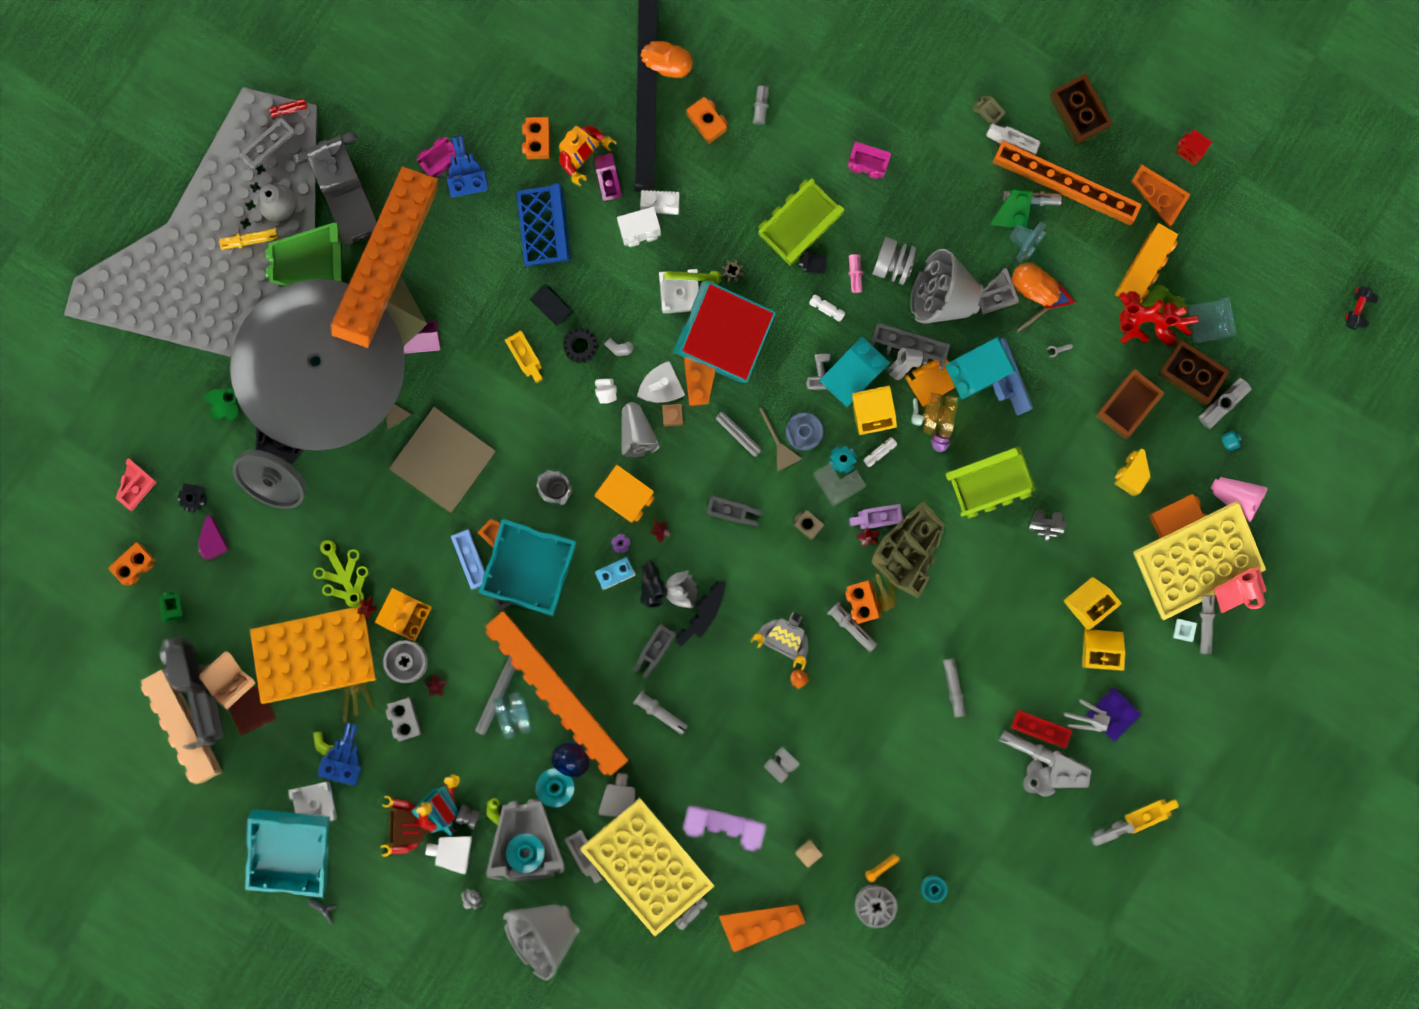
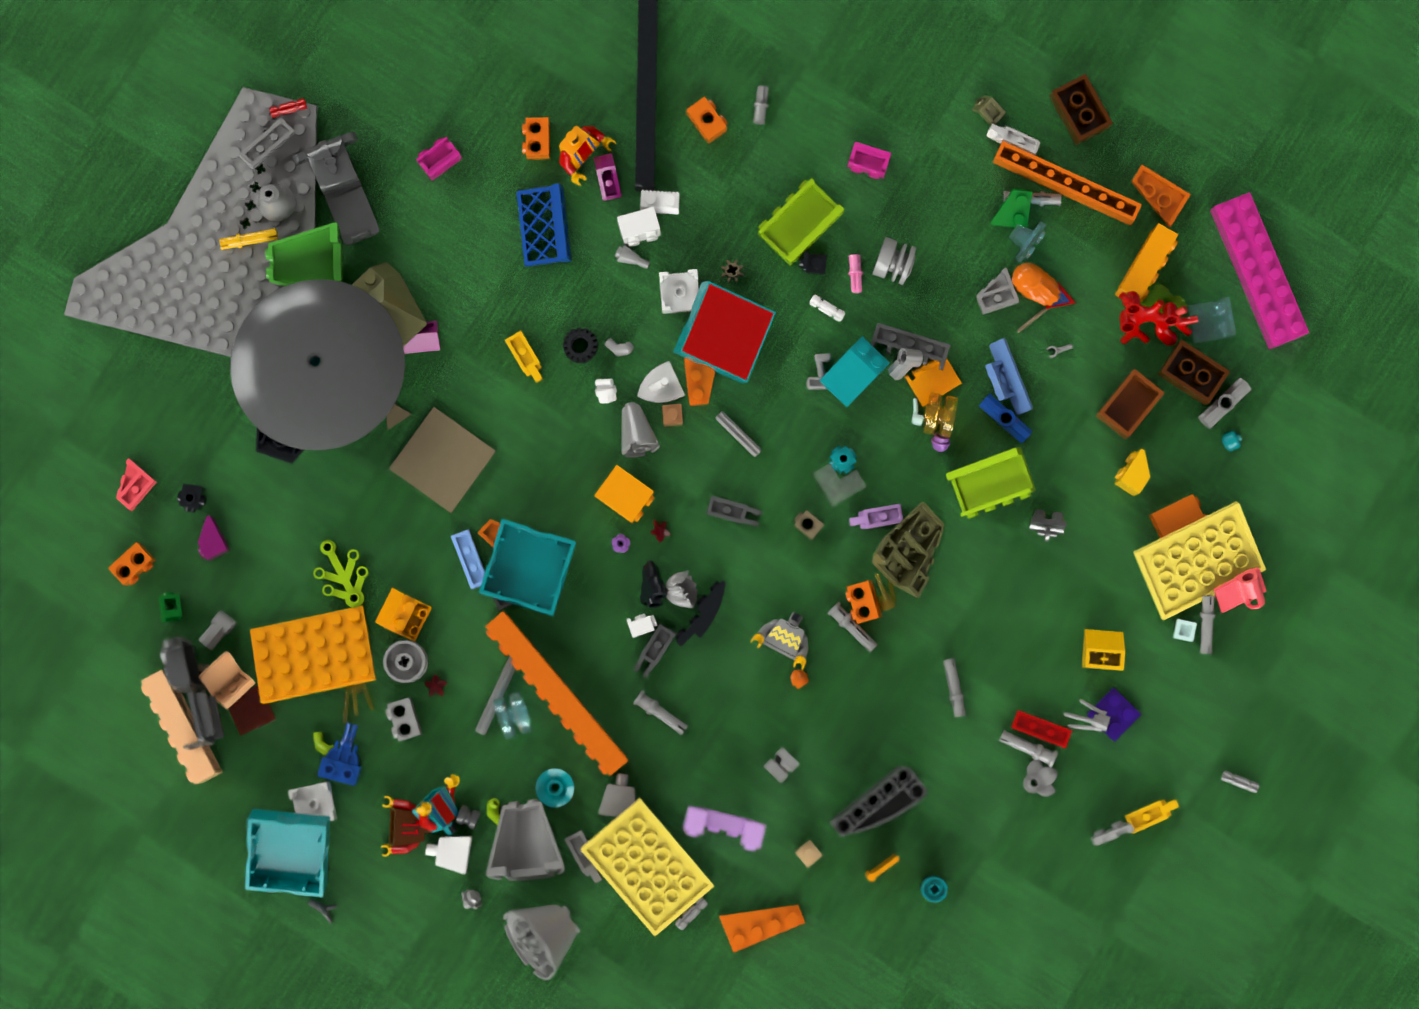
green plate [203,388,239,422] -> none
dark grey dish [232,450,307,509] -> none
orange brick [331,167,438,348] -> none
dark red plant [357,597,377,620] -> none
blue brick [447,135,488,198] -> none
teal dish [506,834,545,873] -> none
black hinge [530,285,574,326] -> none
light grey hair [536,470,572,505] -> none
clear blue hat [551,743,590,777] -> none
medium azure hips [595,557,636,590] -> none
orange hair [641,41,693,78] -> none
lime bar [663,271,722,285] -> none
dark tan piece [759,408,802,472] -> none
sand blue tile [785,412,824,451] -> none
yellow slope [852,386,897,435] -> none
light grey wheel [854,884,897,928] -> none
dark red plant [856,527,880,547] -> none
white axle [863,437,897,467] -> none
light grey cone [910,249,983,324] -> none
teal slope [944,337,1016,399] -> none
light grey wing [1049,751,1091,788] -> none
yellow slope [1063,577,1122,631] -> none
red brick [1176,129,1213,166] -> none
bright pink cone [1211,477,1268,522] -> none
black piece [1345,286,1378,330] -> none
none -> light grey piece [199,610,237,650]
none -> light grey cone [614,244,650,269]
none -> white brick [627,613,657,638]
none -> dark grey panel [829,766,928,838]
none -> blue piece [979,394,1033,444]
none -> dark pink brick [1210,192,1309,350]
none -> light grey axle [1221,771,1259,793]

